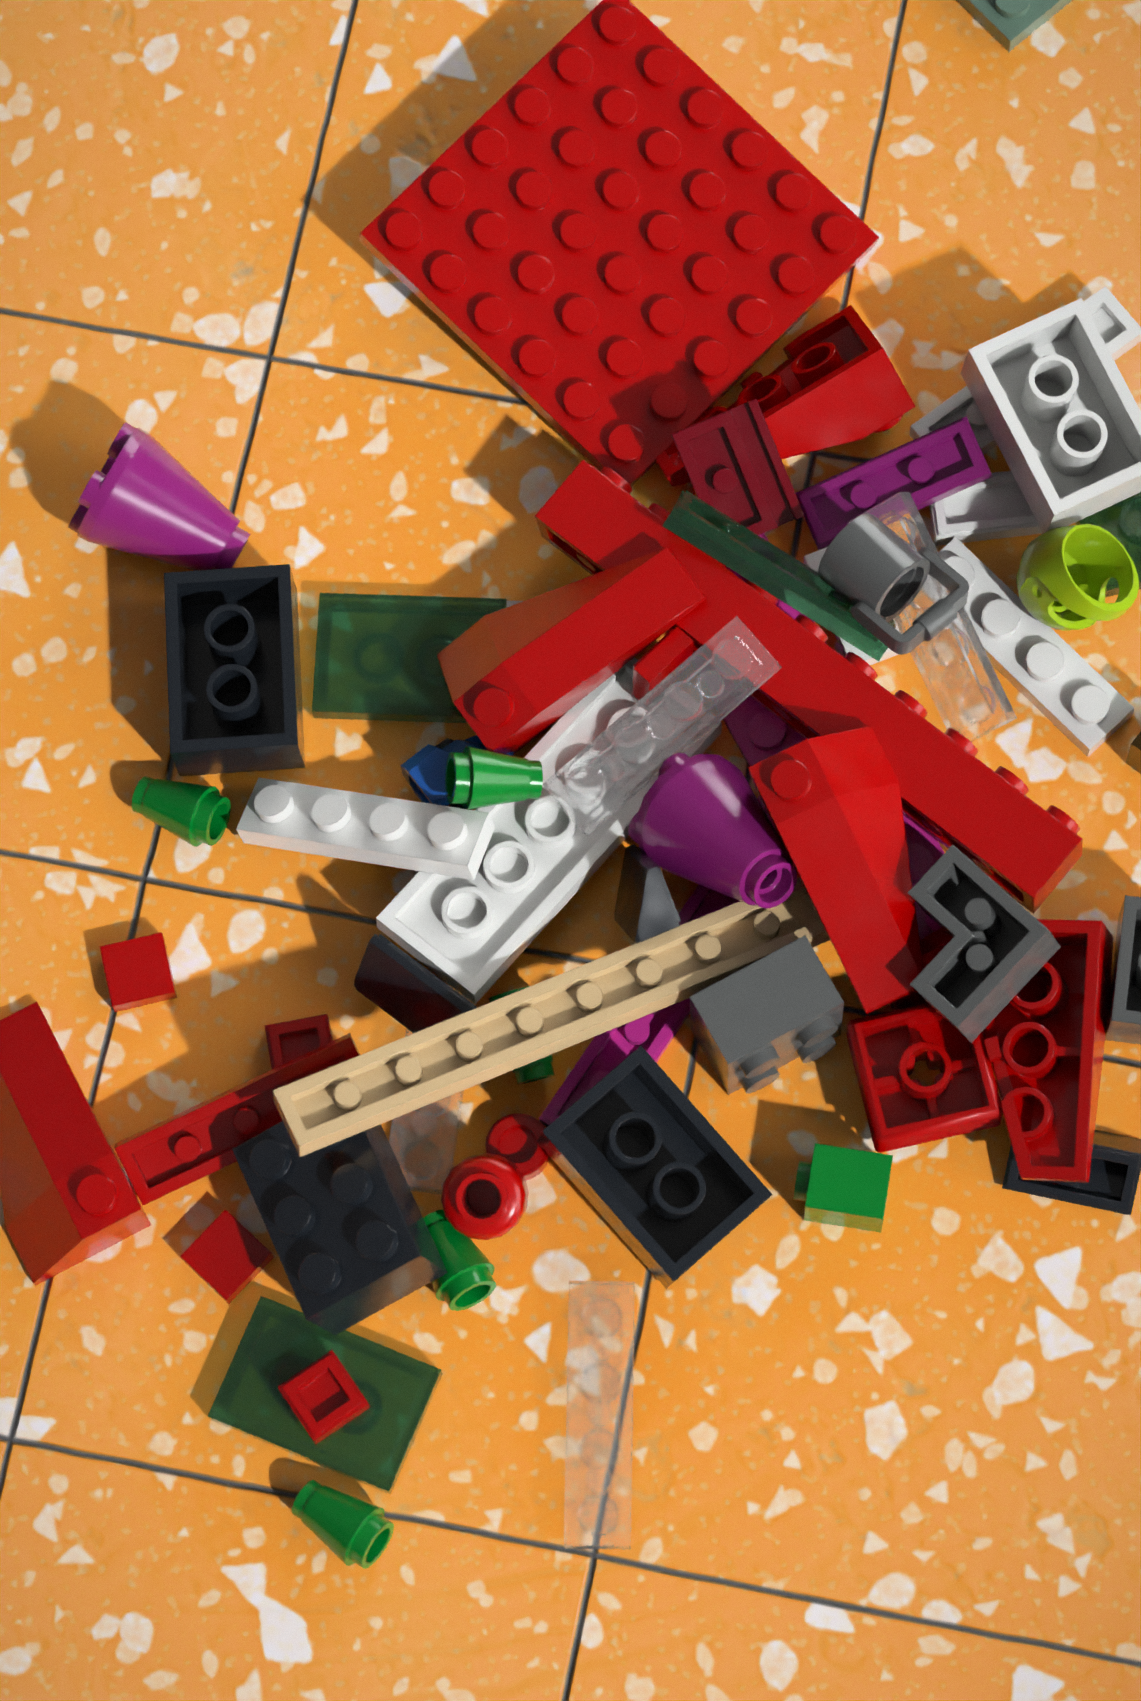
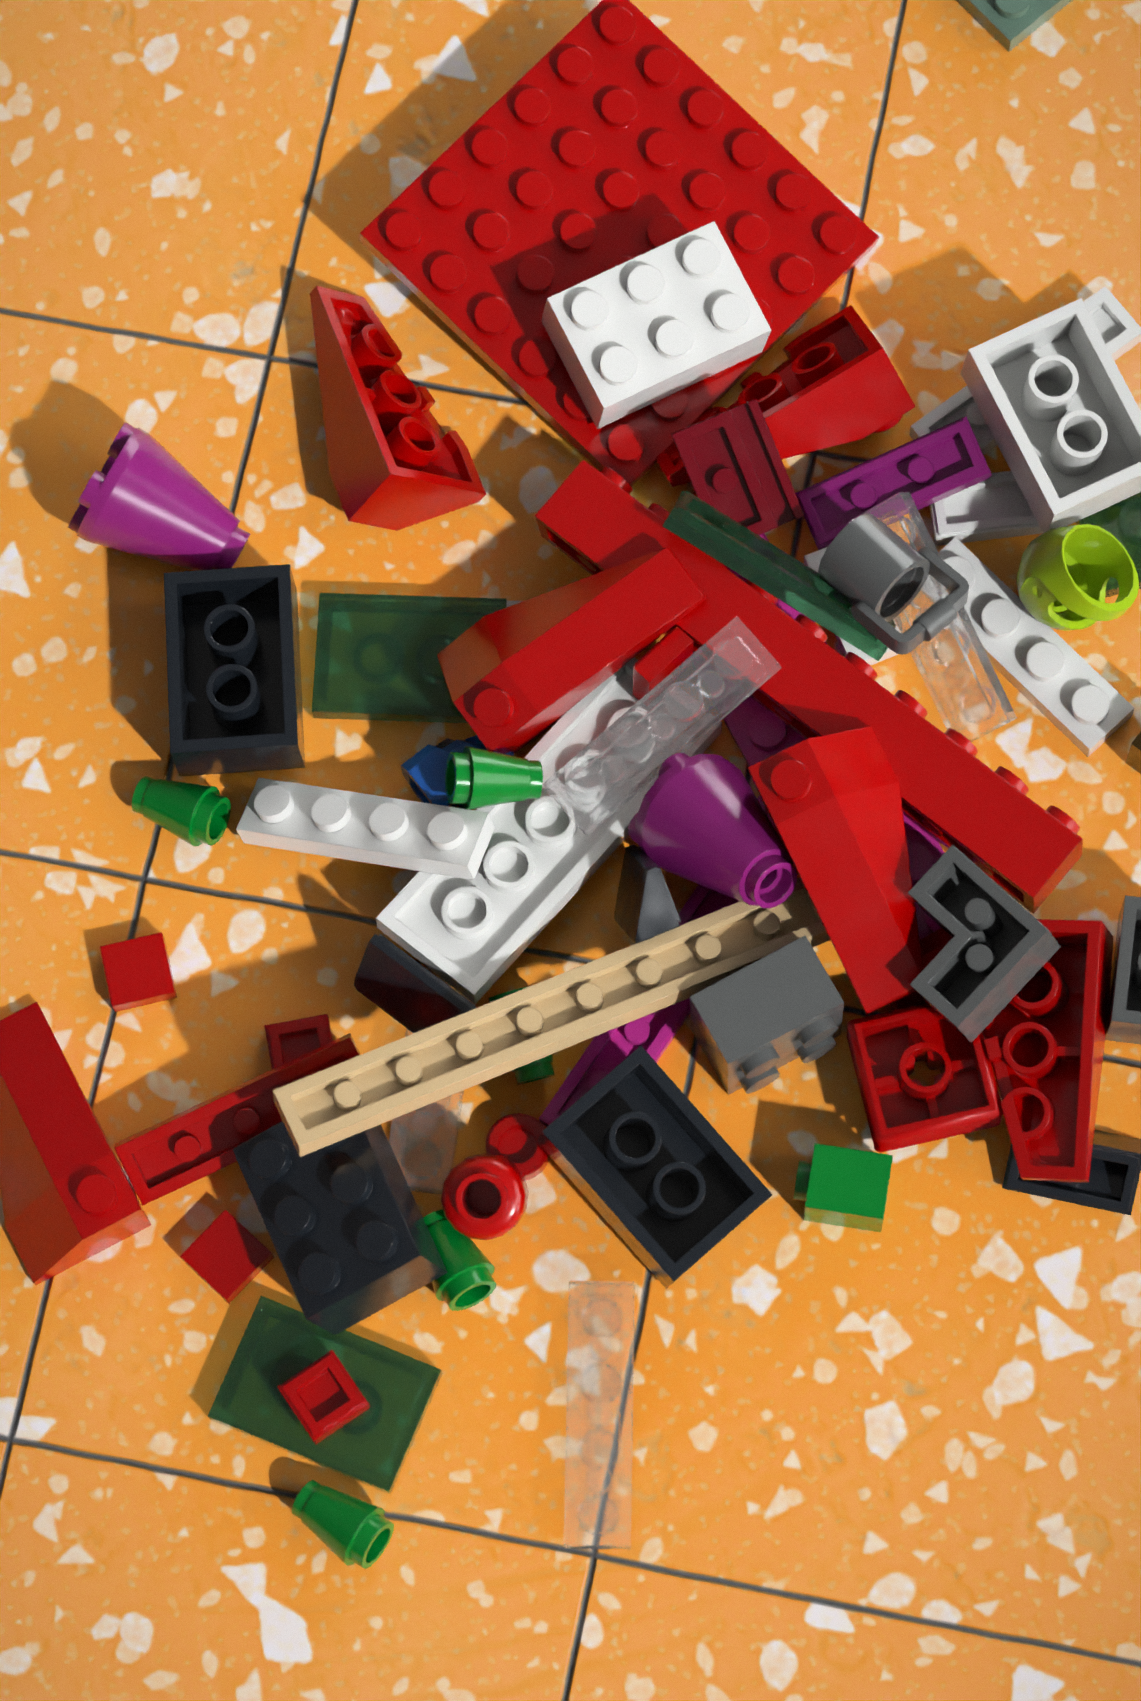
none -> red wedge [310,286,486,531]
none -> white brick [541,221,771,429]

